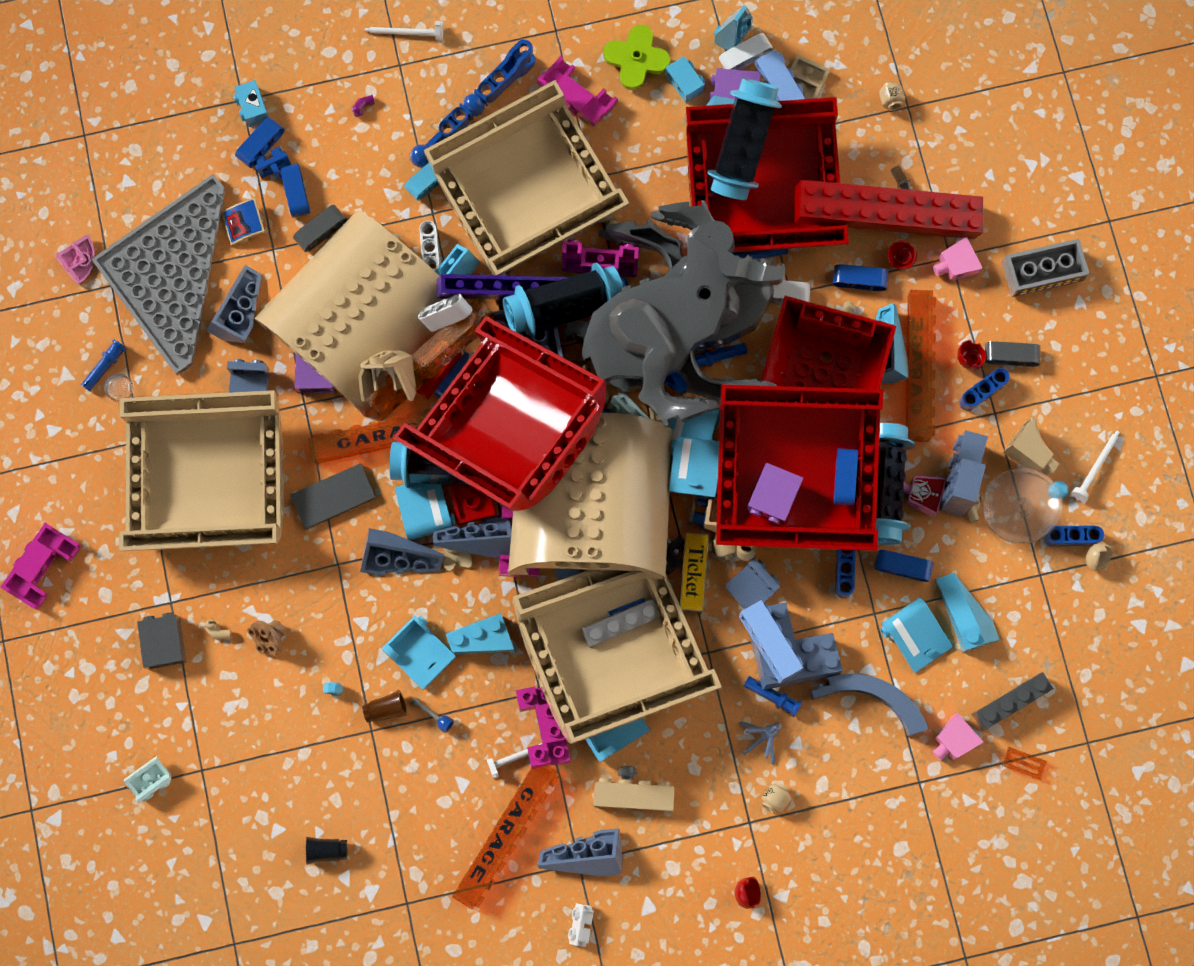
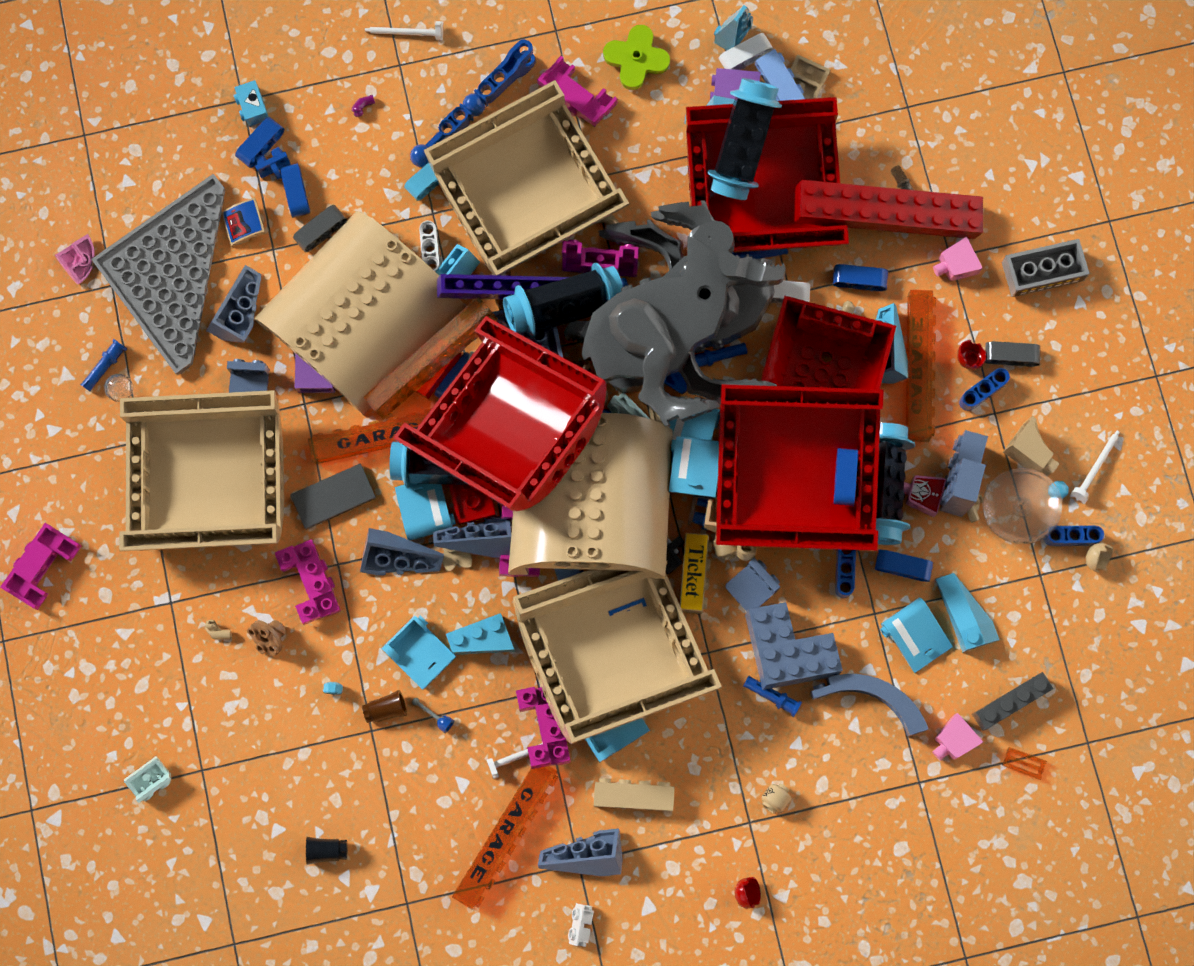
dark grey brick [137,612,186,669] -> none
tan piece [358,350,416,402] -> none
white beam [418,294,473,332] -> none
light grey plate [581,598,661,647] -> none
dark grey plate [618,766,638,780] -> none
medium azure brick [665,56,705,103] -> none
light blue brick [739,600,803,684] -> none
sand blue plant [740,721,782,765] -> none
medium lavender brick [747,463,803,525] -> none
tan head [879,82,905,111] -> none
red hair [887,240,917,270] -> none
none -> dark pink bracket [275,539,341,625]

